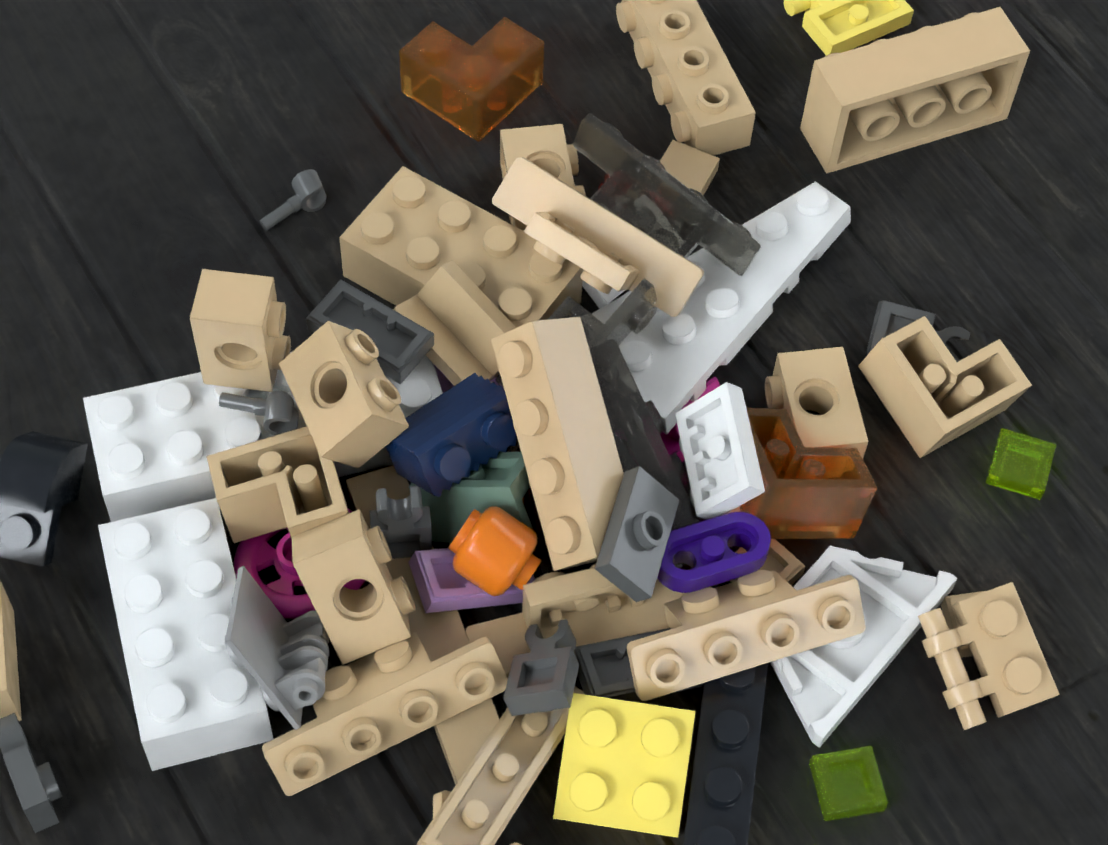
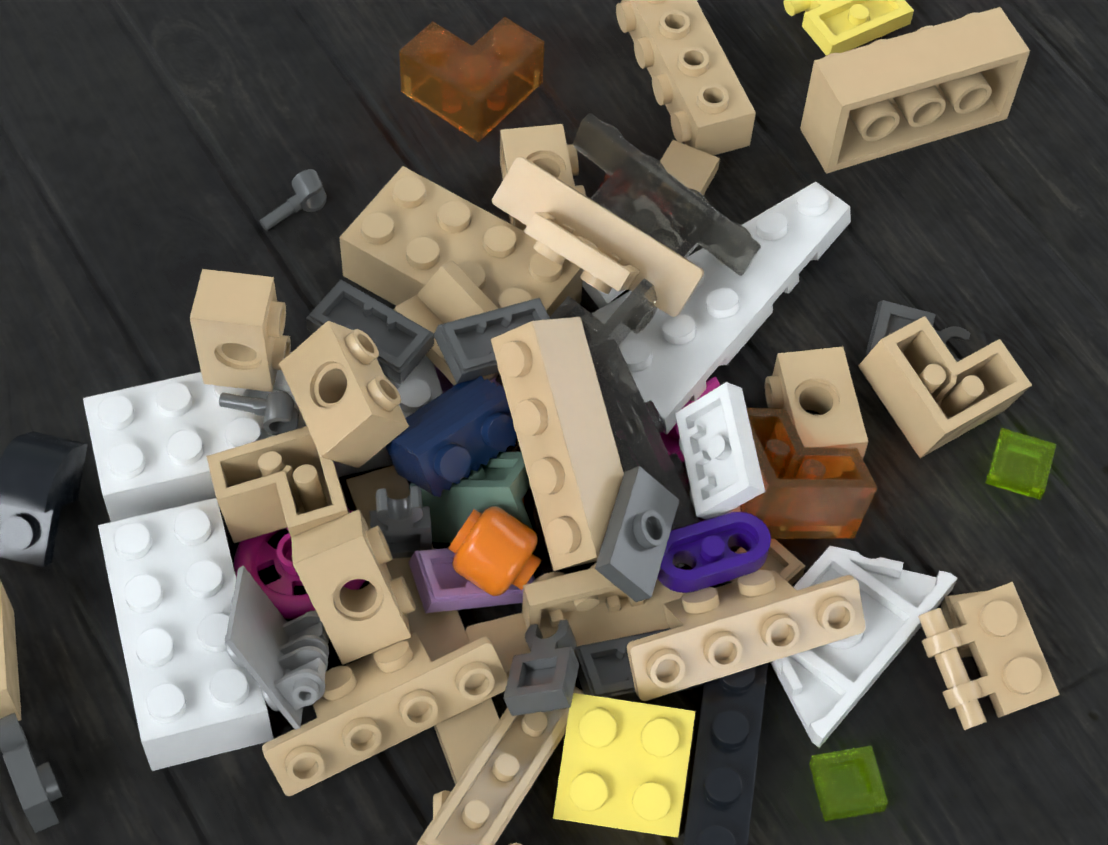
none -> dark grey plate [433,298,550,384]

